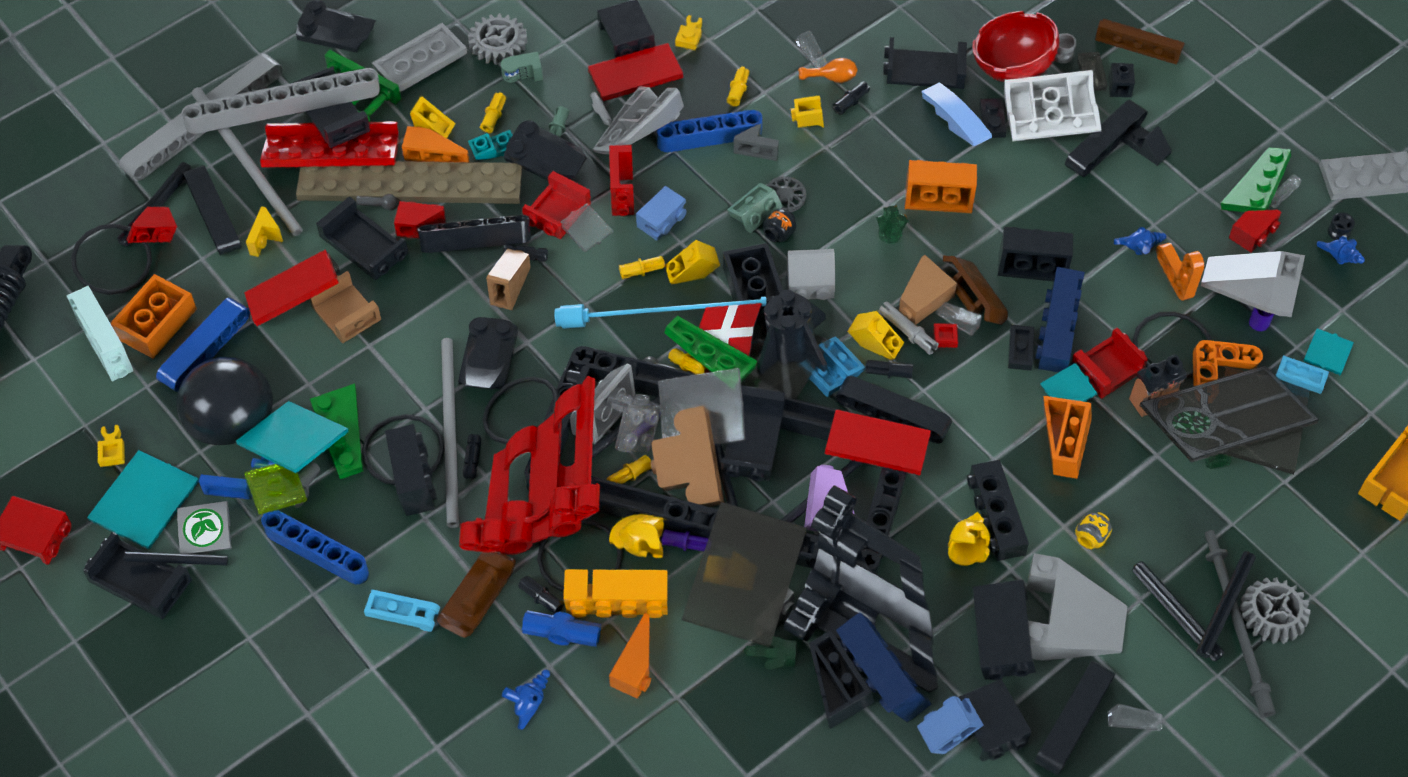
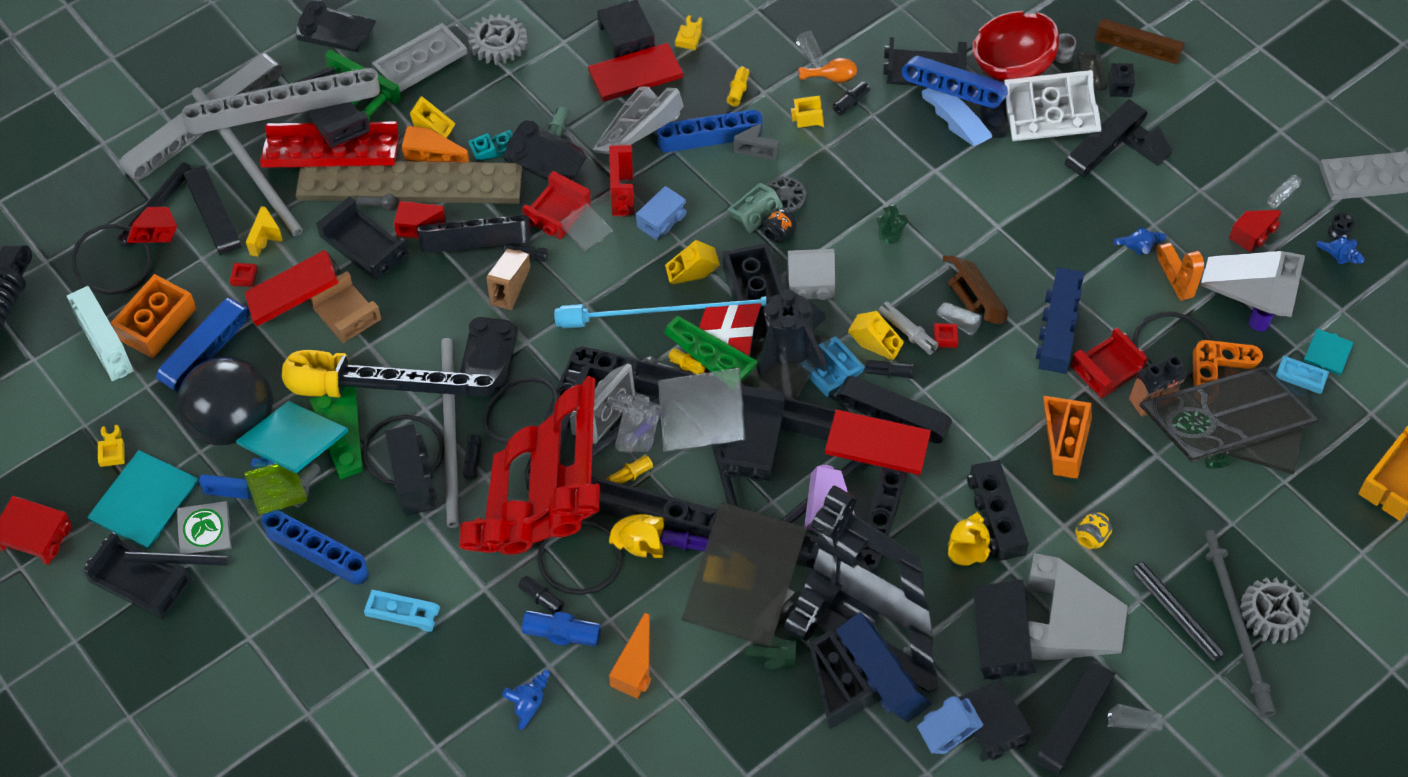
reddish brown piece [436,552,516,638] -> none
yellow axle [480,92,506,133] -> none
sand green leg [501,51,543,83] -> none
light orange piece [564,570,668,618] -> none
light grey piece [590,92,612,126] -> none
yellow axle [619,256,665,280] -> none
medium nougat brick [651,405,725,507] -> none
medium nougat slope [899,255,957,325] -> none
orange brick [905,160,977,213] -> none
black brick [997,227,1073,281] -> none
black plate [1008,324,1034,371] -> none
teal piece [1040,363,1097,402] -> none
black axle [1196,551,1256,658] -> none
wing [1221,147,1291,213] -> none
none -> red tile [230,263,258,287]
none -> piece [282,350,495,397]
none -> blue beam [902,56,1008,108]

